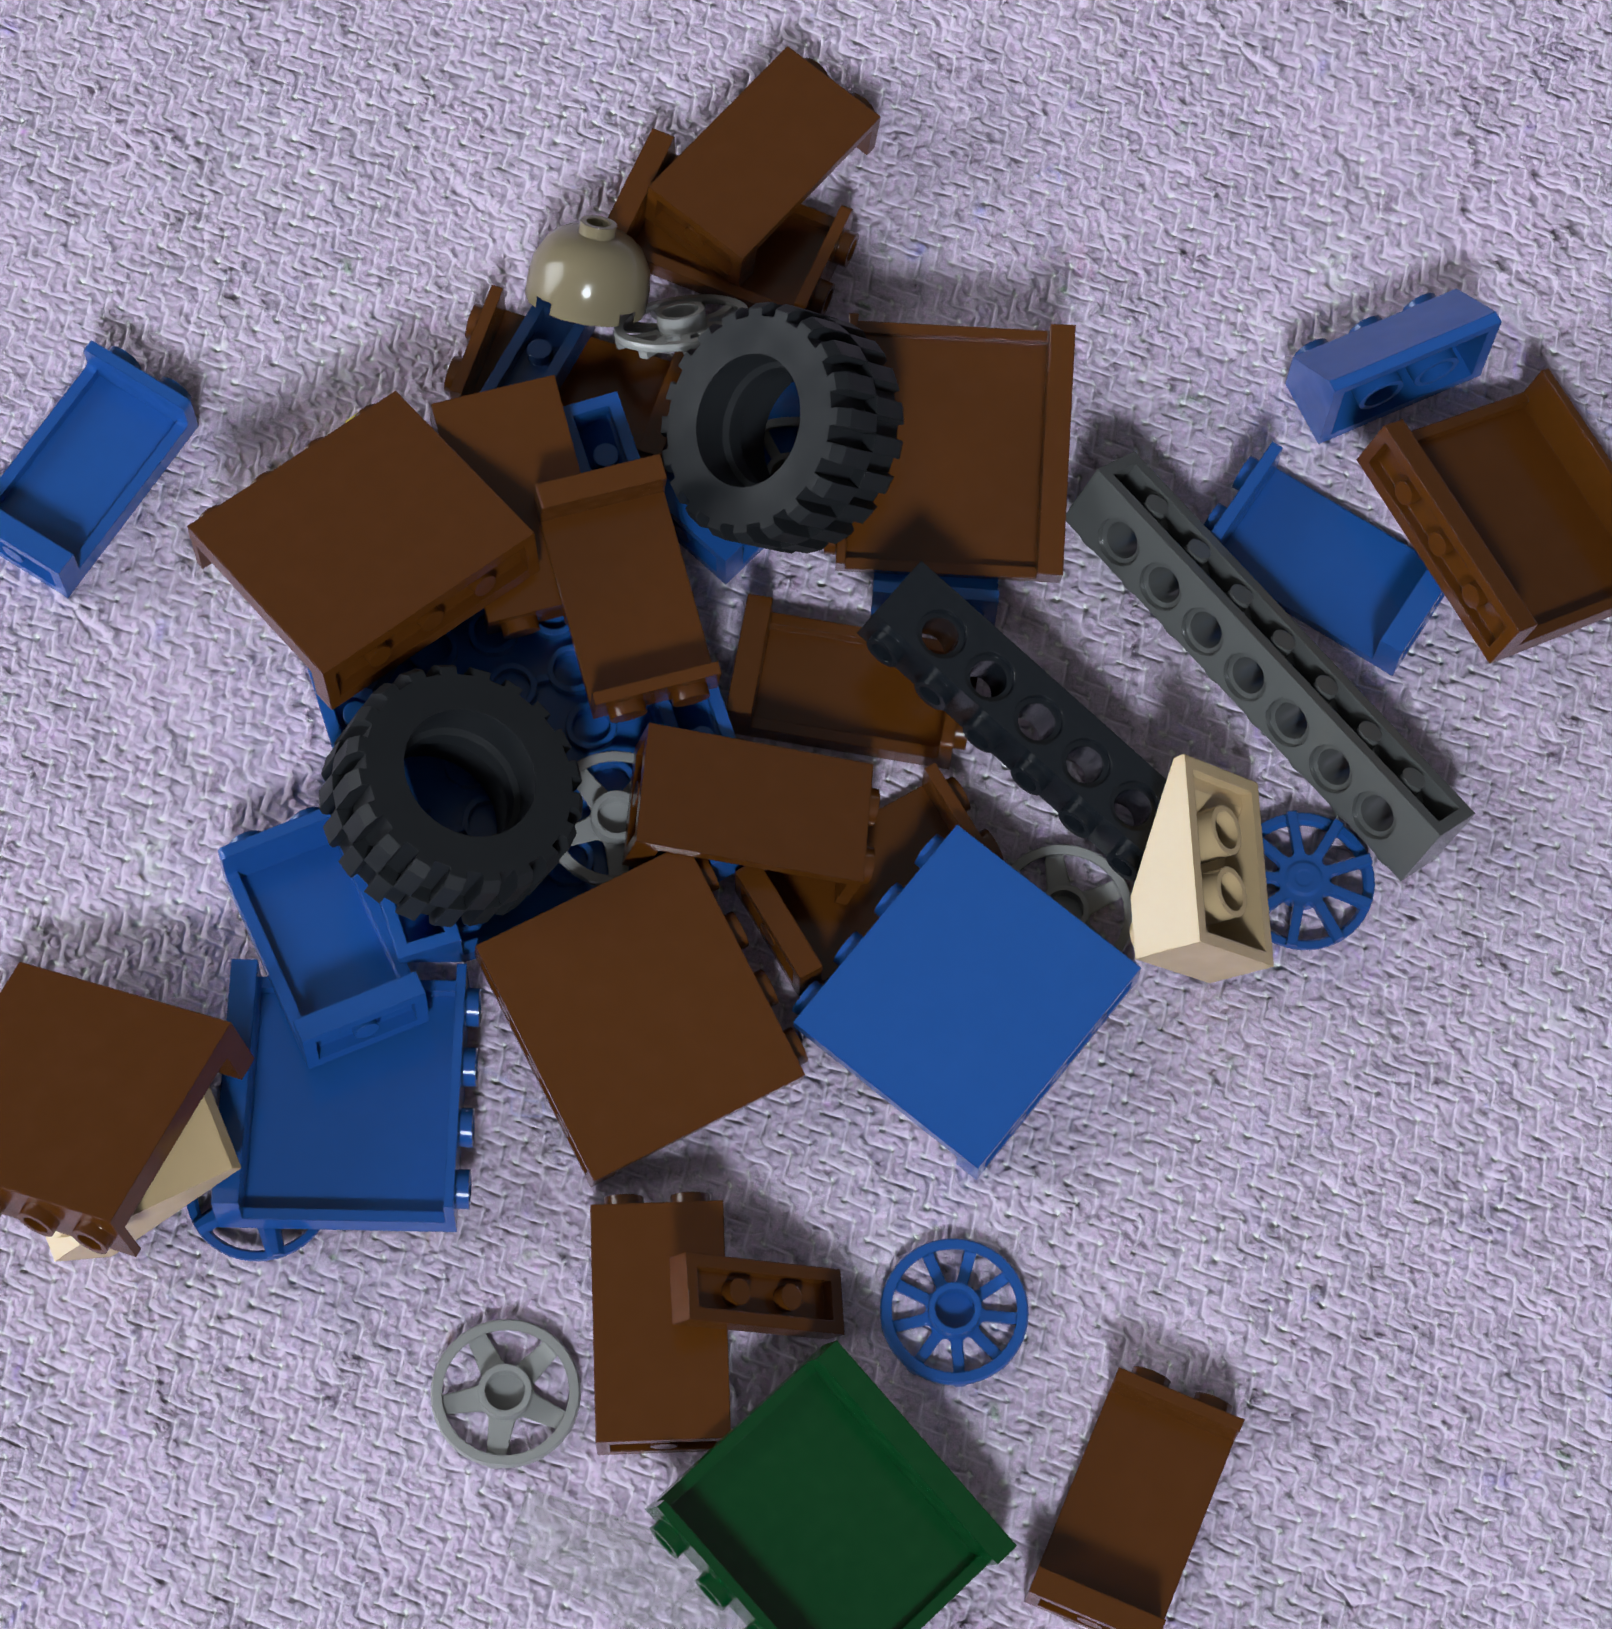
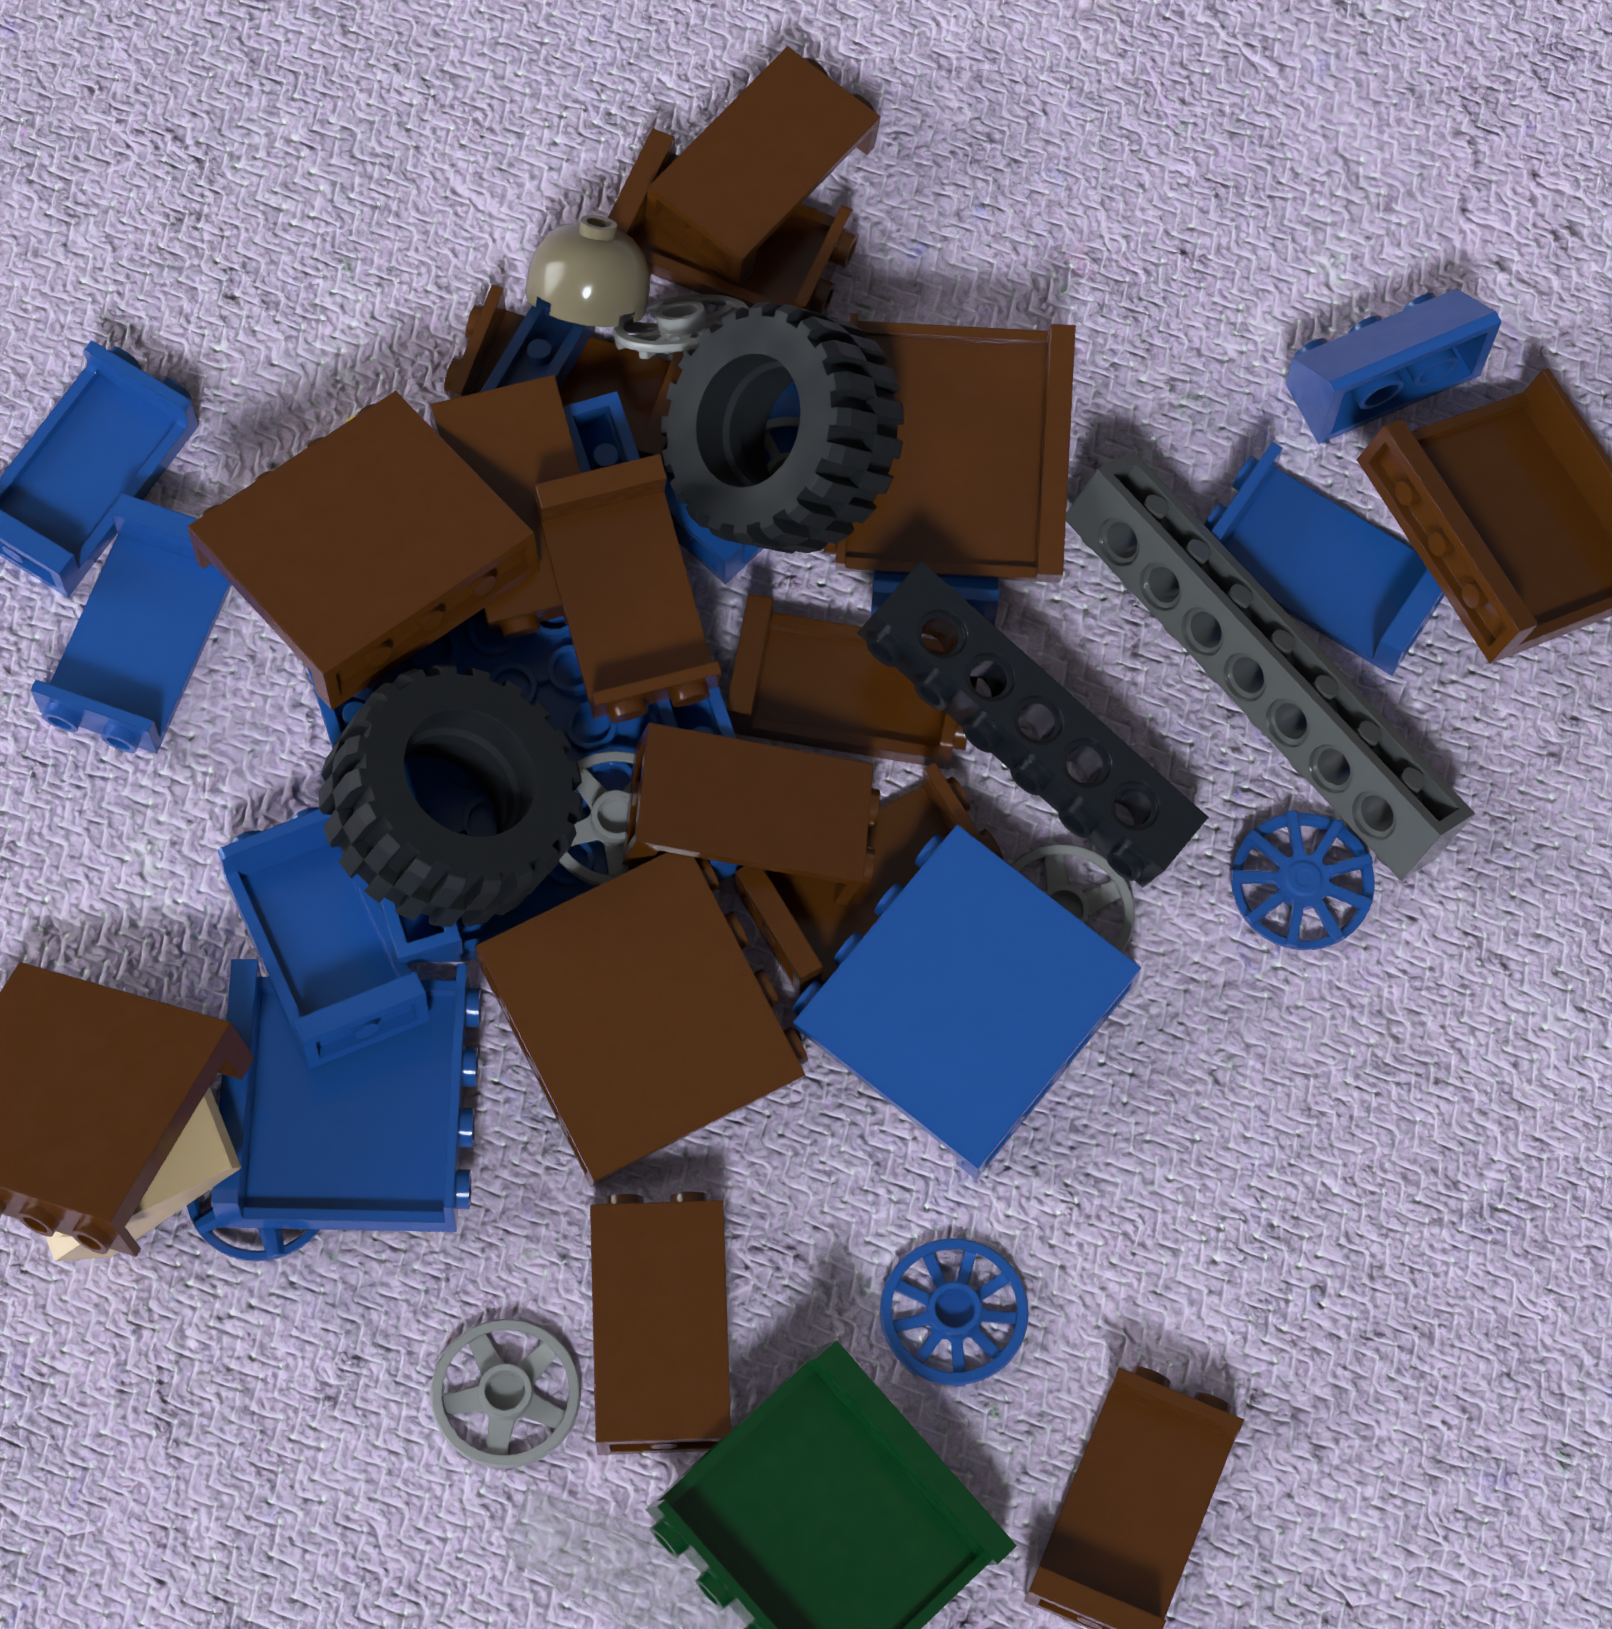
reddish brown plate [669,1252,845,1340] -> none
tan slope [1130,754,1274,983] -> none
none -> blue panel [30,492,232,754]

